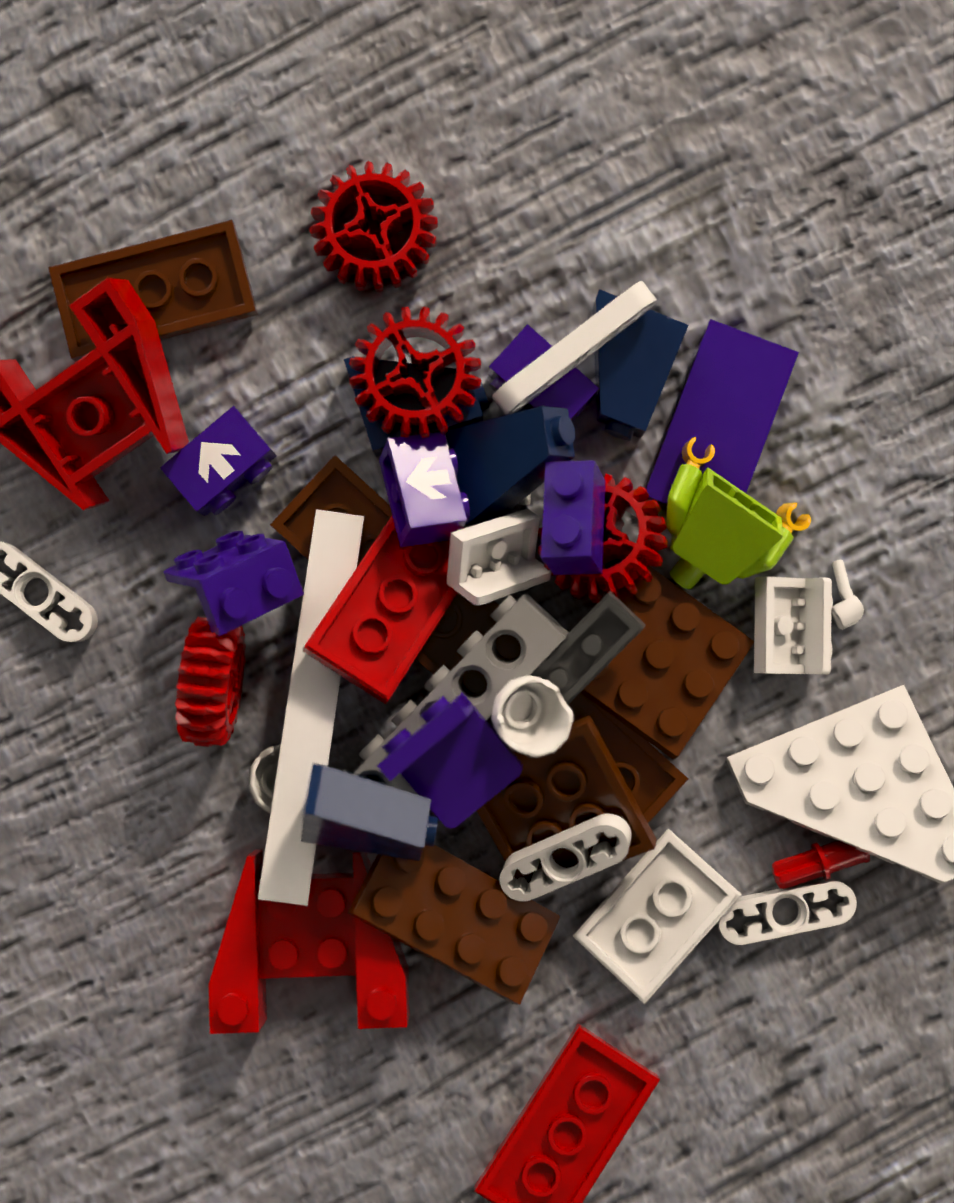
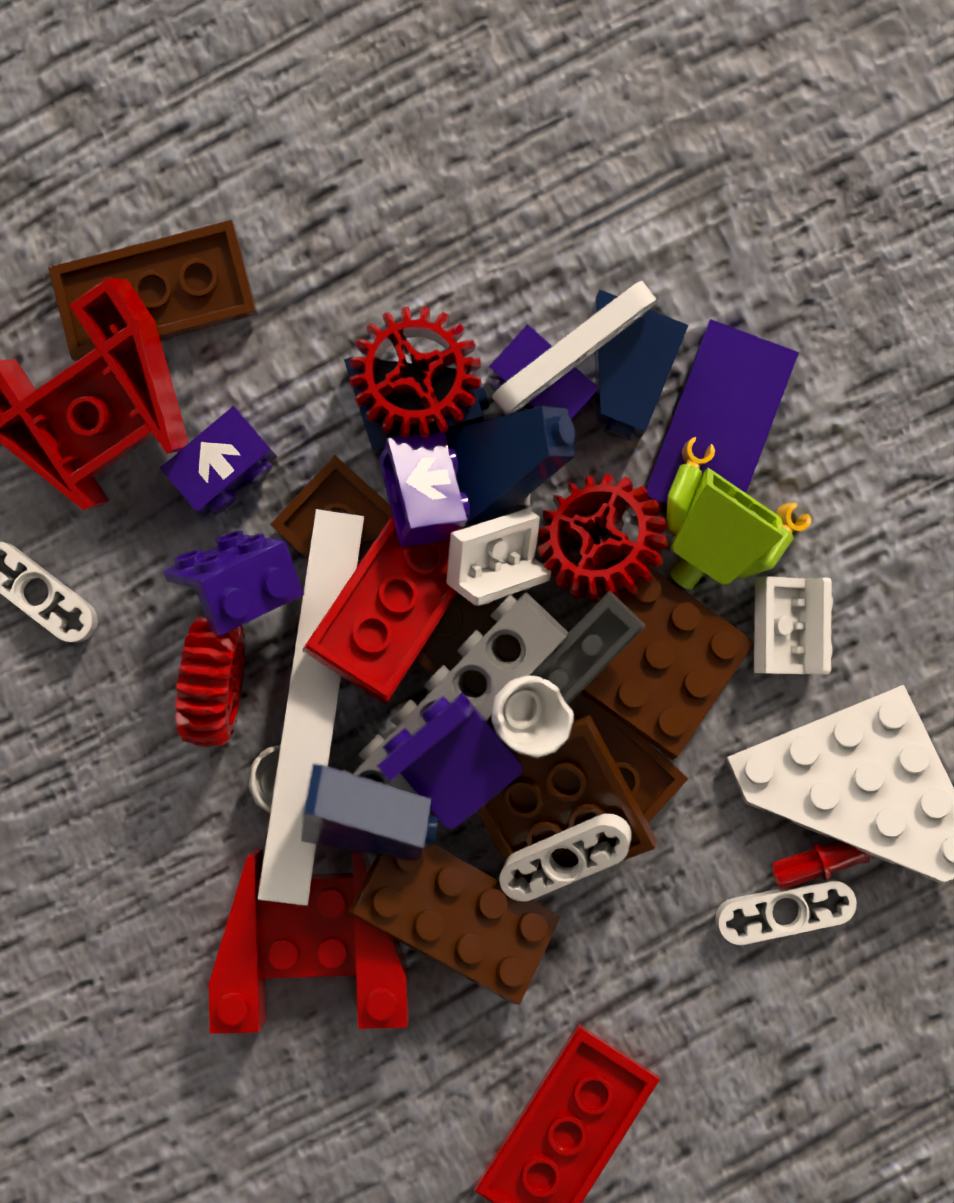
red gear [309,161,438,292] -> none
dark purple brick [541,460,606,575] -> none
white tile [573,829,742,1004] -> none
white hand [831,560,864,630] -> none

